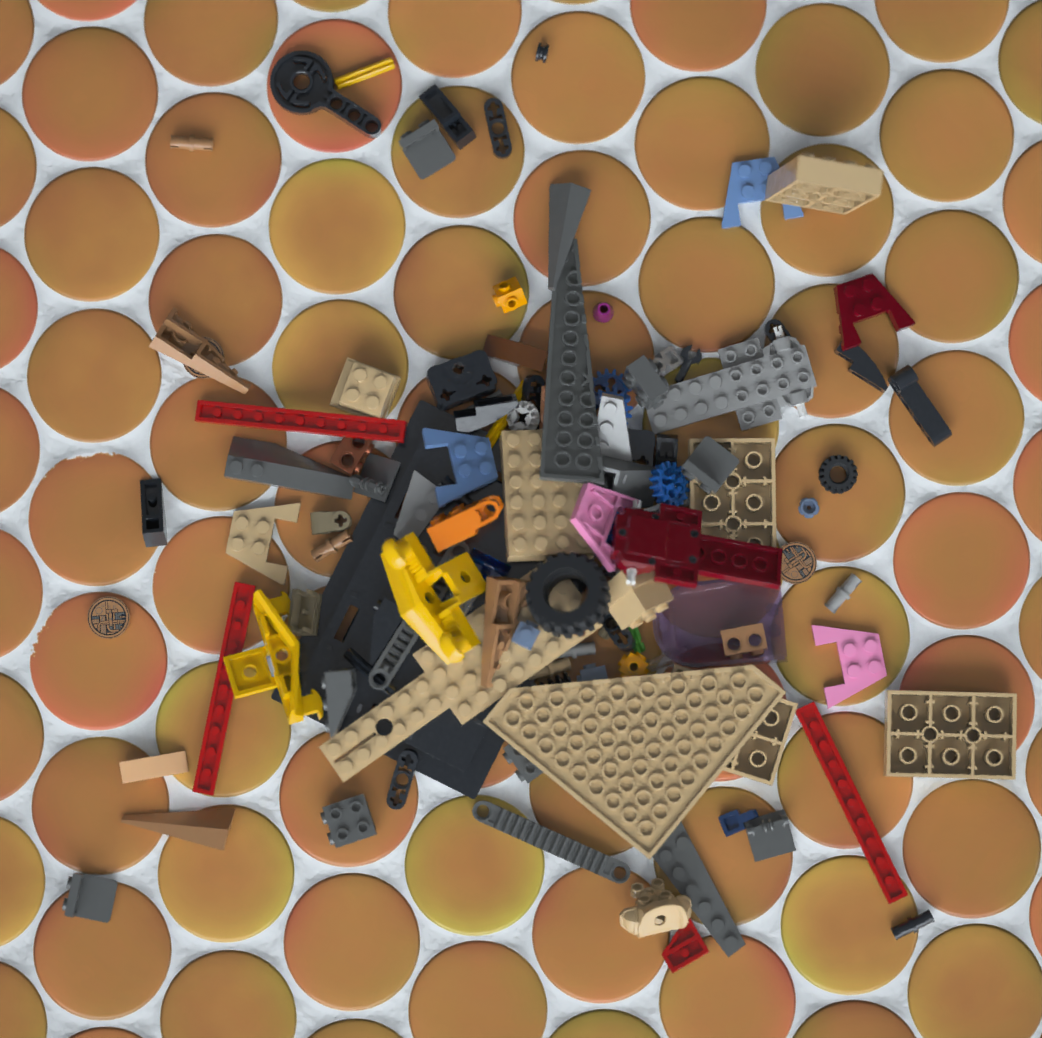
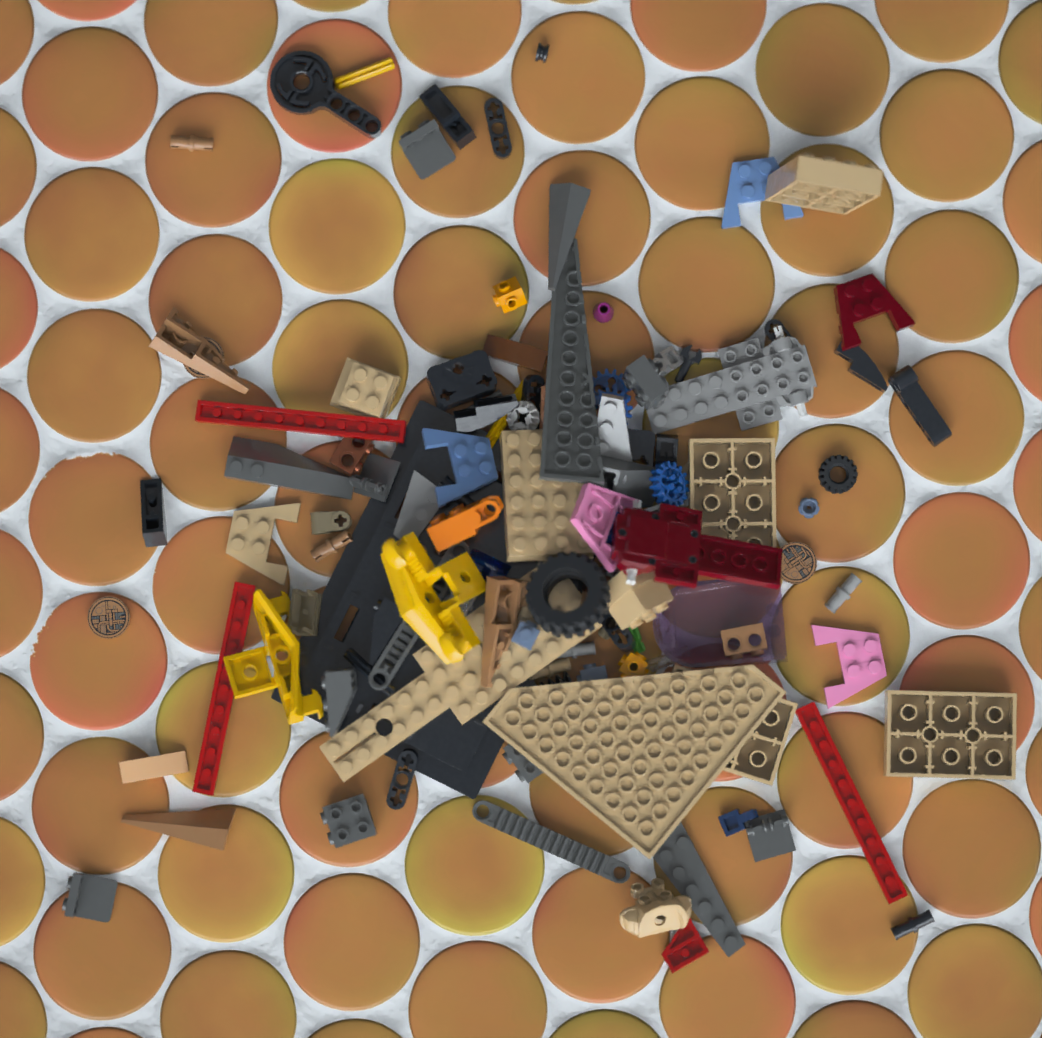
dark grey bracket [680,436,739,495] -> none

